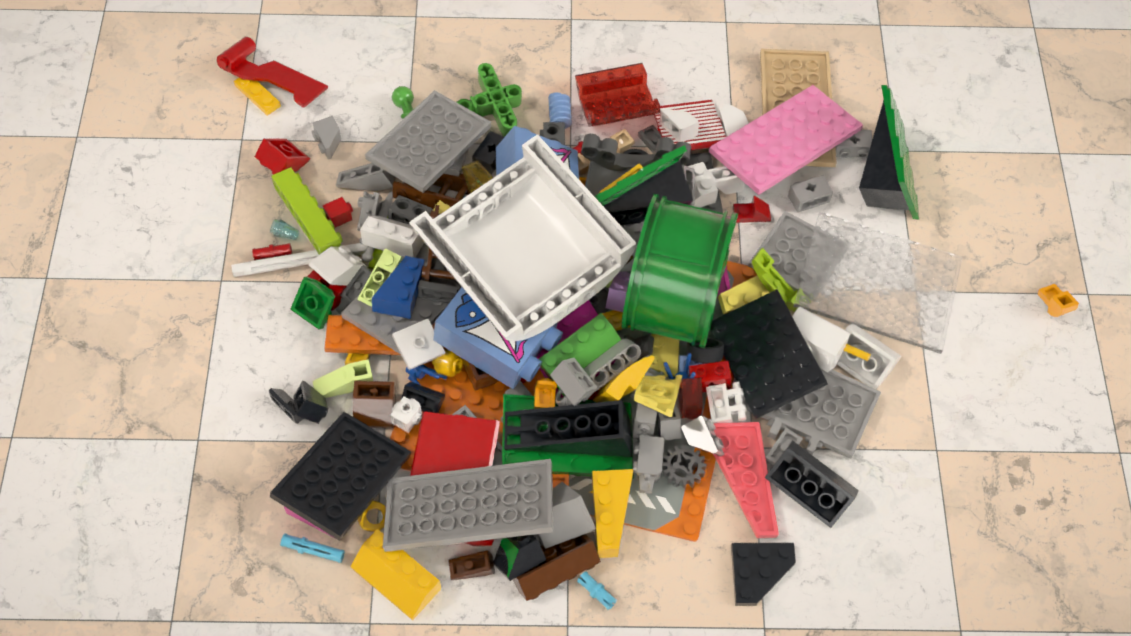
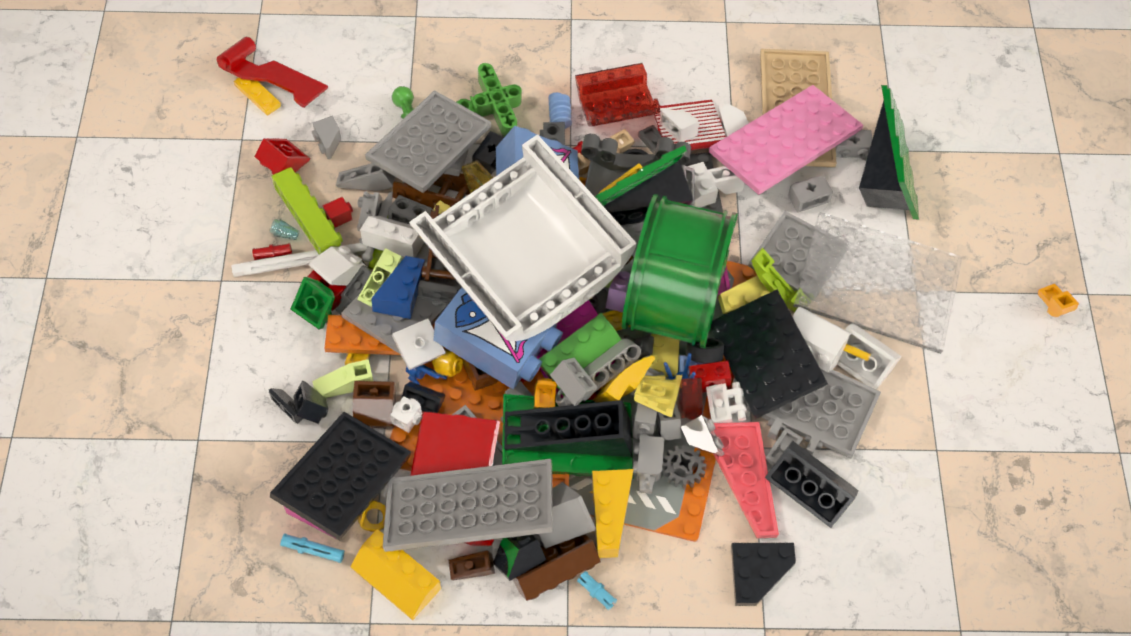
red slope [733,196,771,223] -> none

